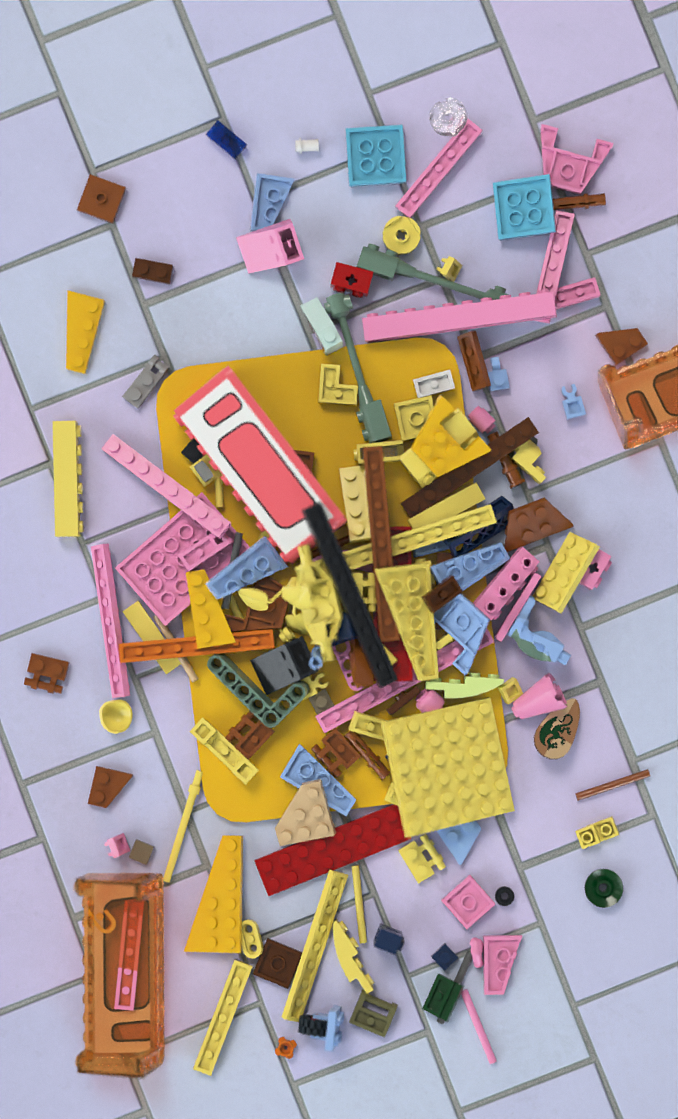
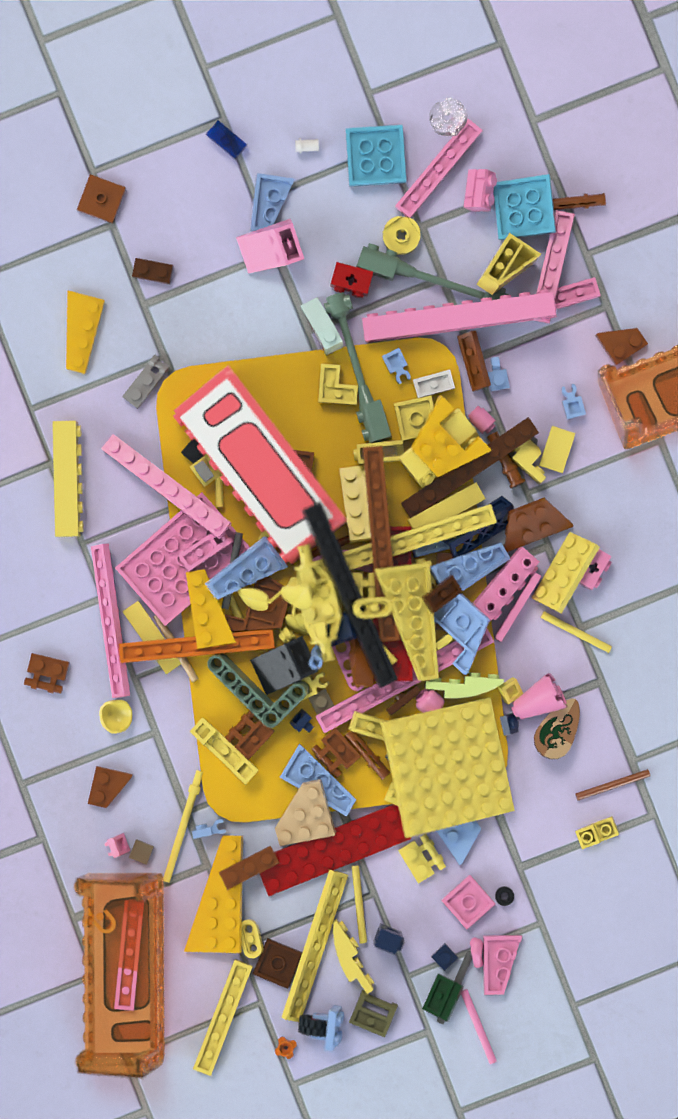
light yellow tile [437,256,463,282] -> none
light blue hips [507,595,571,665] -> none
bright pink wing [540,124,613,195] -> none
dark green dish [584,869,623,908] -> none
none -> light blue plate [192,819,226,839]
none -> dark orange plate [219,846,279,890]
none -> dark blue tile [289,708,314,733]
none -> light yellow plate [353,597,392,618]
none -> light blue plate [382,348,411,385]
none -> bright pink brick [464,169,497,212]
none -> light yellow wedge [476,233,541,295]
none -> dark blue plate [500,713,519,736]
none -> light yellow piece [539,426,576,473]
none -> light yellow bar [540,611,612,653]

